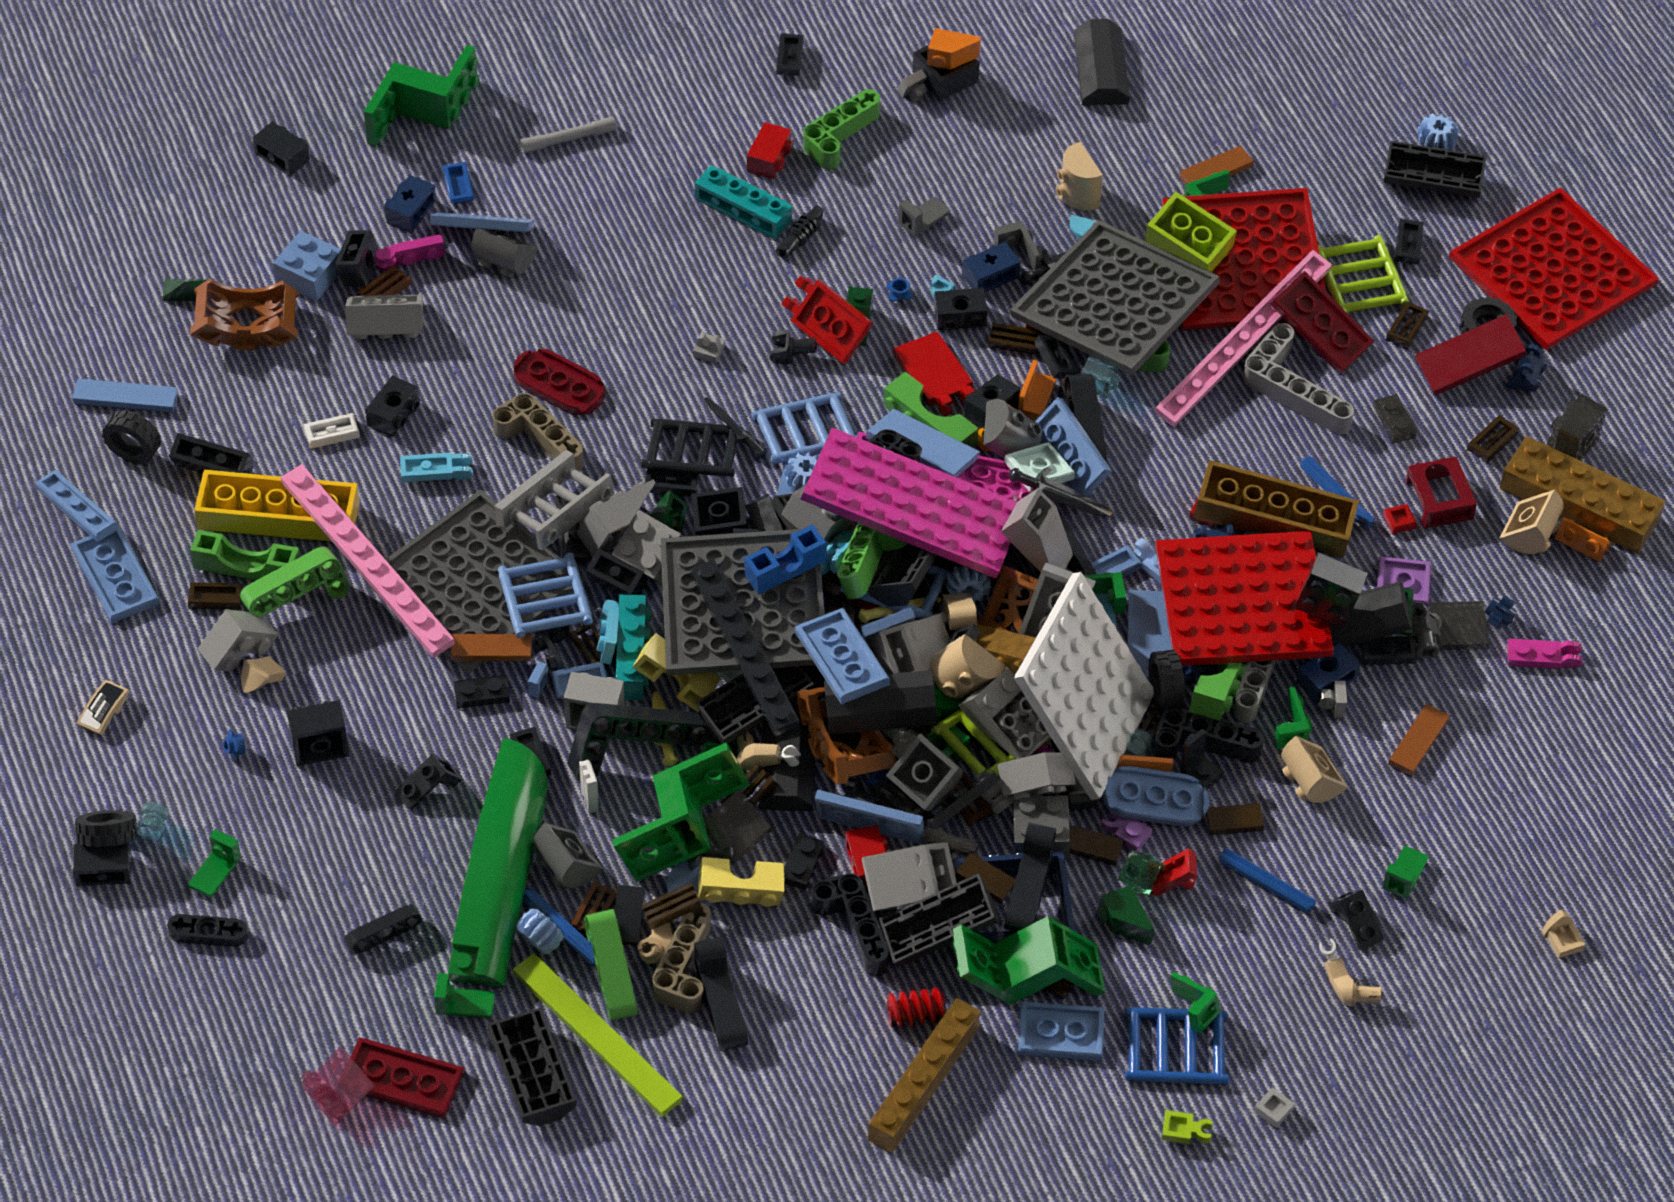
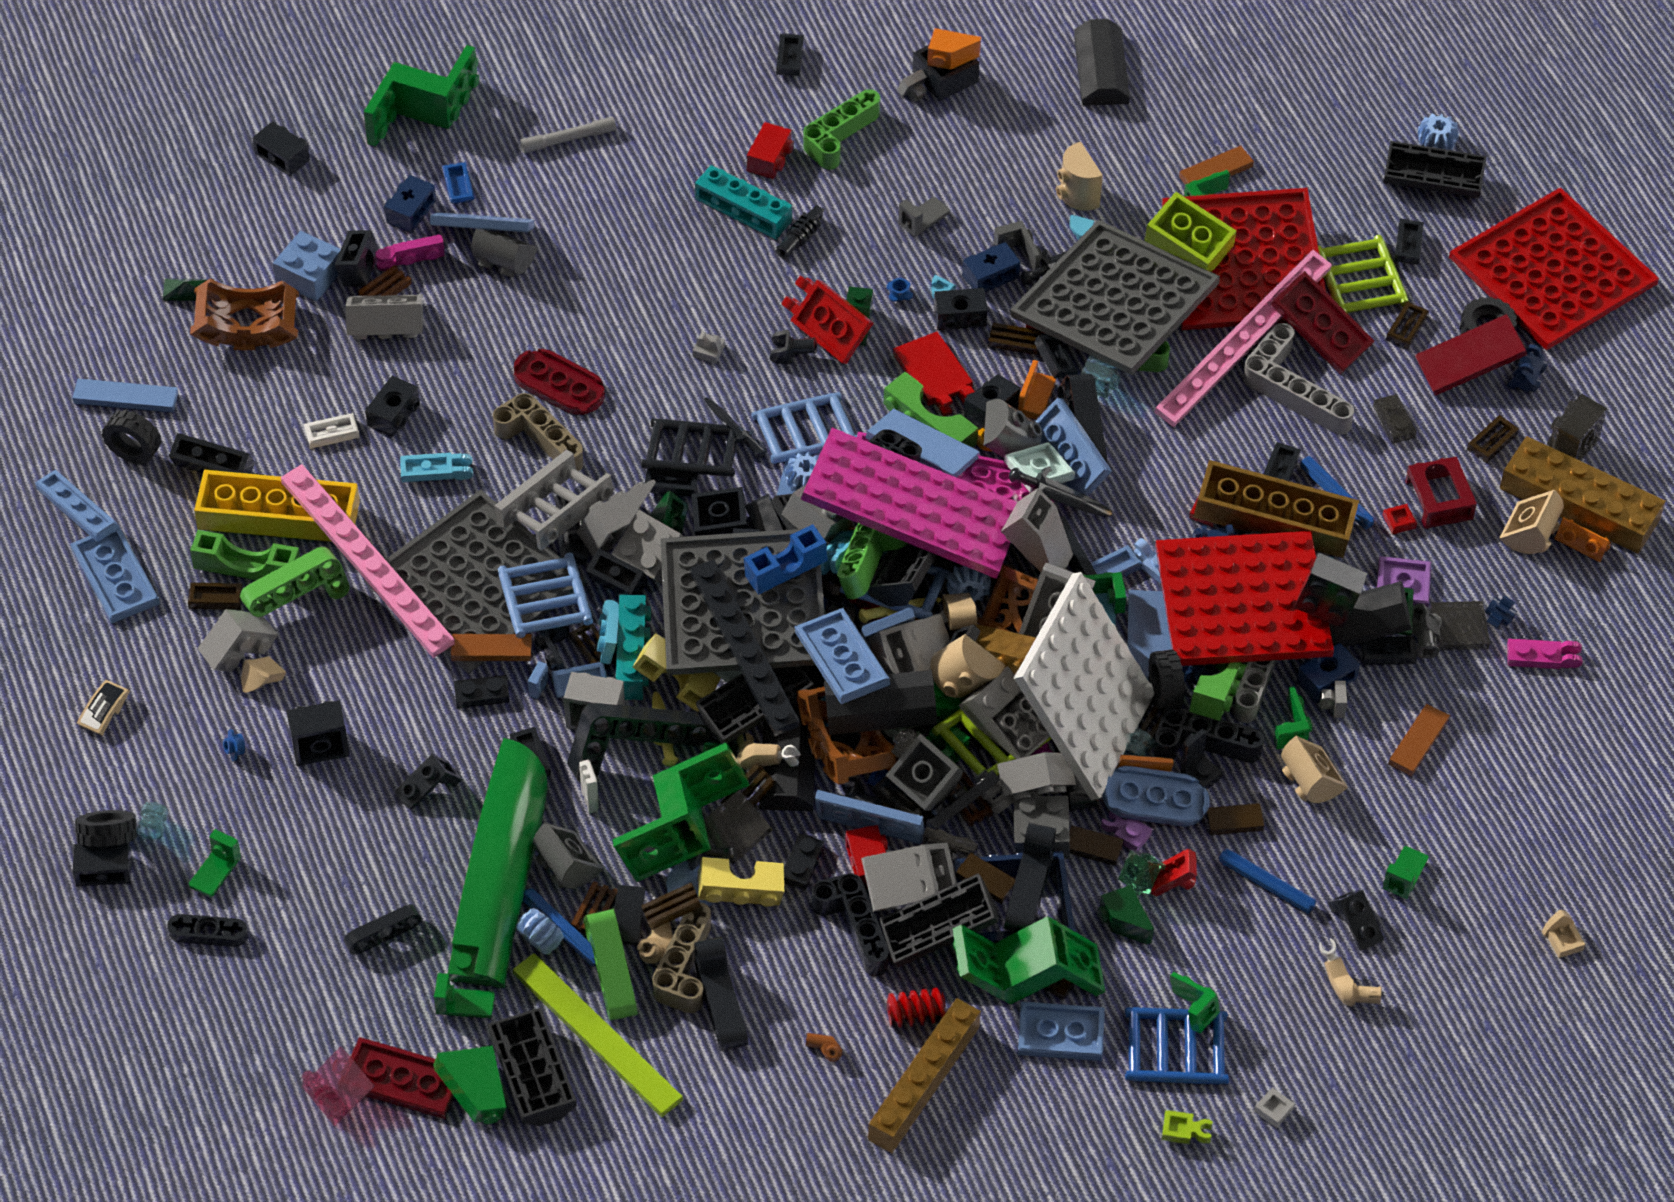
none -> green slope [434,1046,506,1124]
none -> dark orange arm [806,1033,842,1062]
none -> black plate [1264,442,1301,481]

